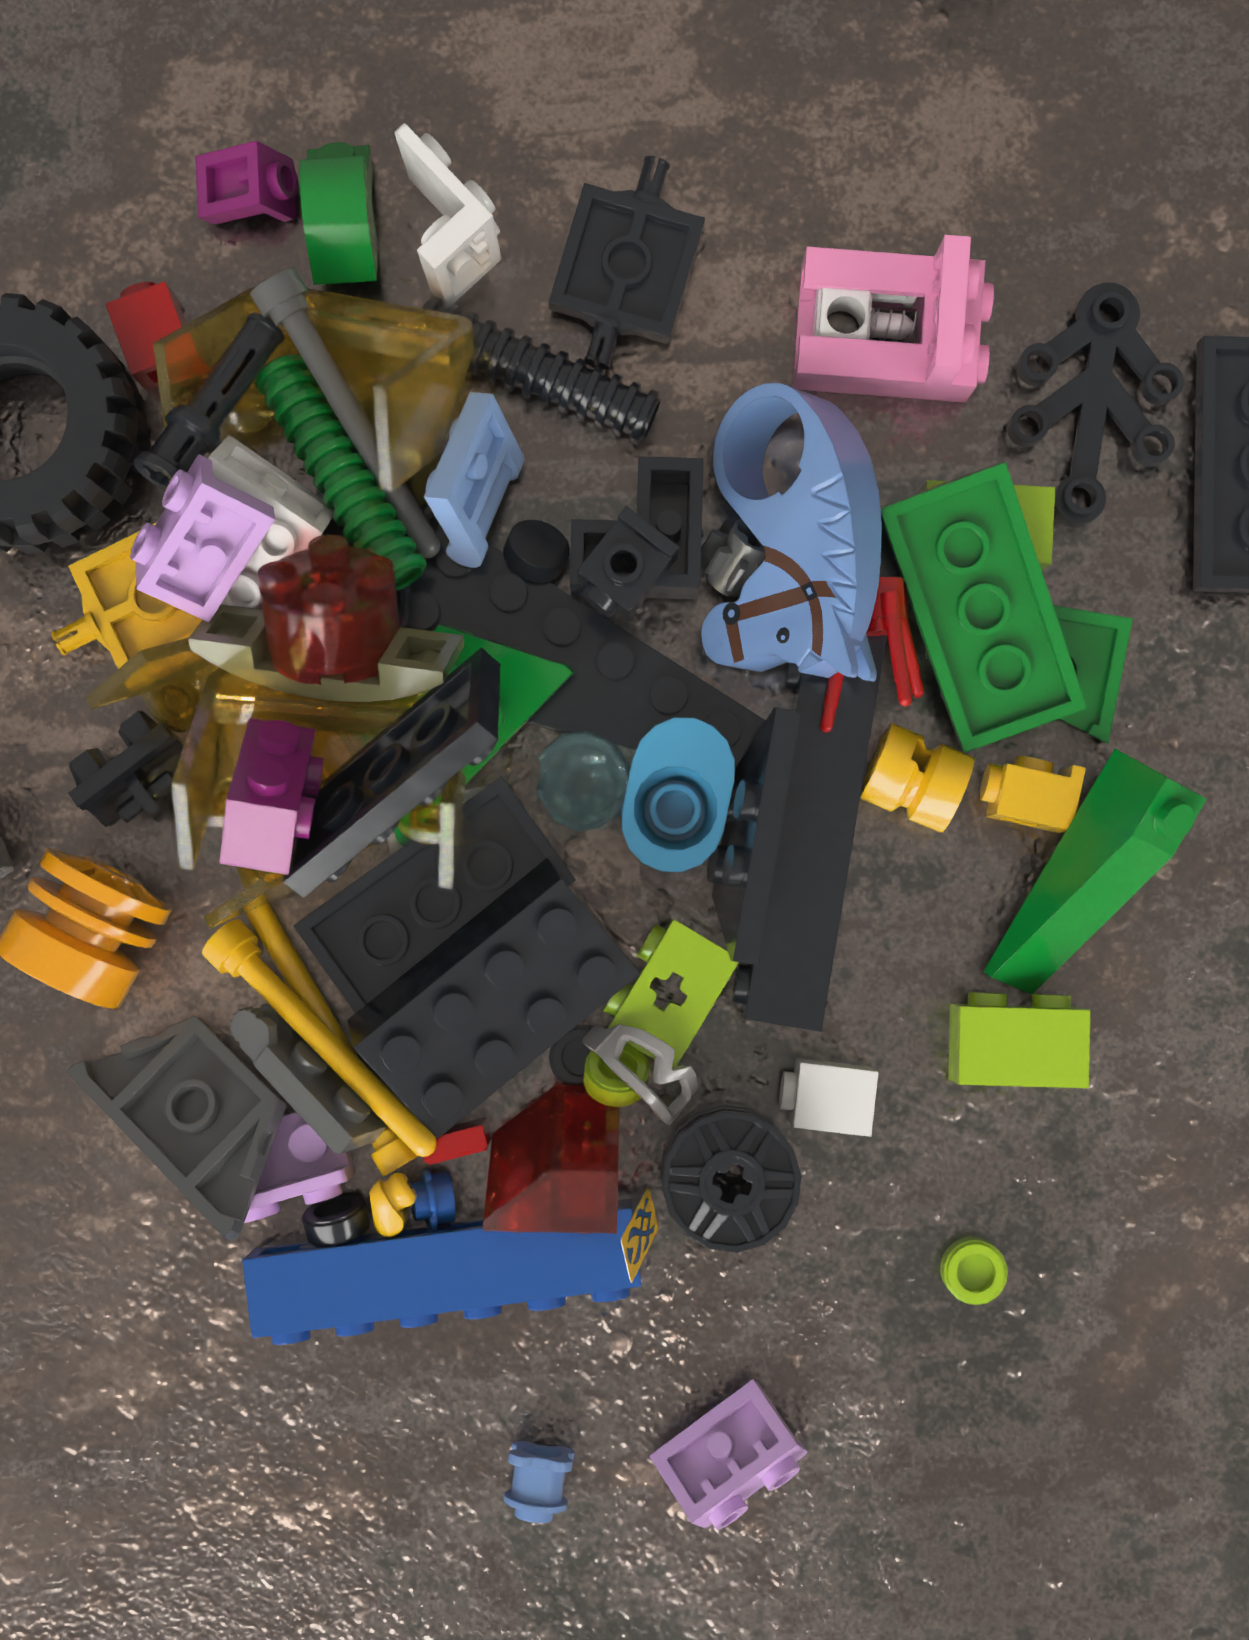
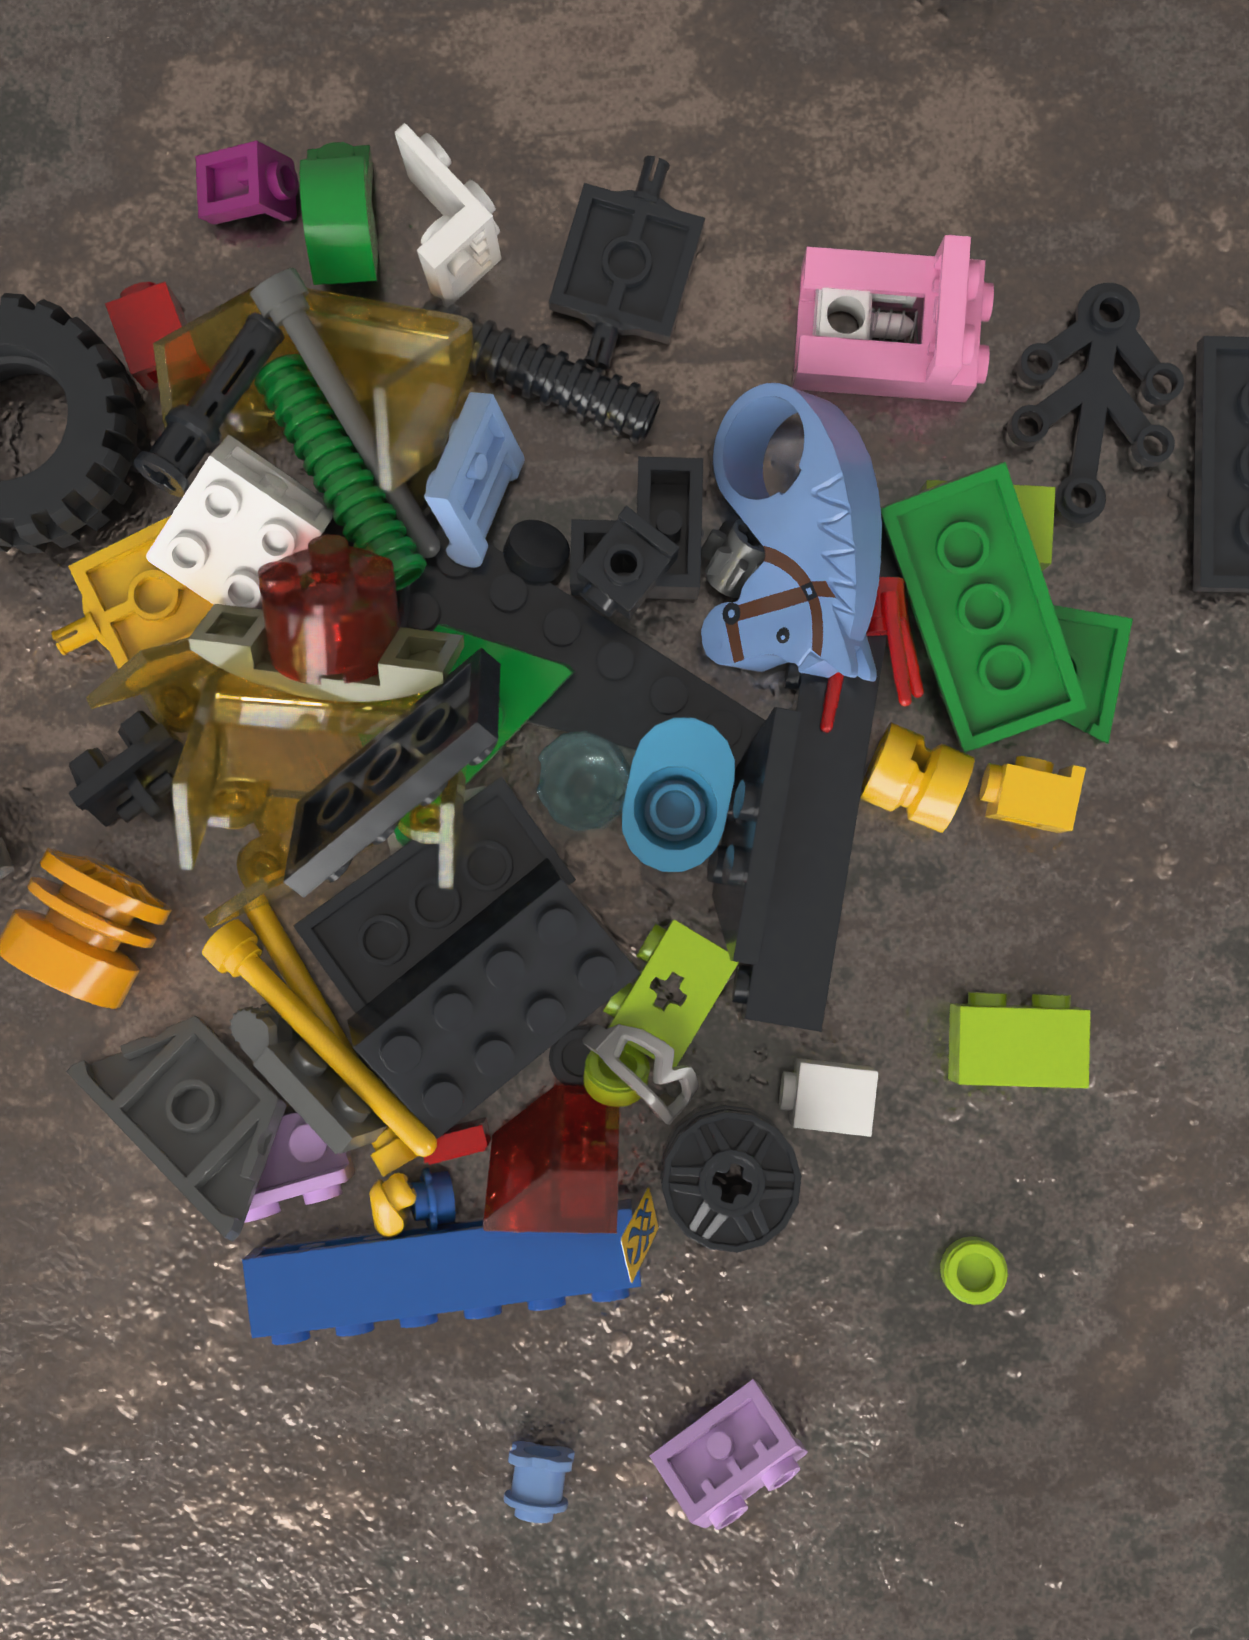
lavender bracket [130,454,275,623] -> none
magenta brick [220,718,325,875] -> none
black tile [302,1194,370,1247] -> none
green wedge [983,748,1207,994] -> none

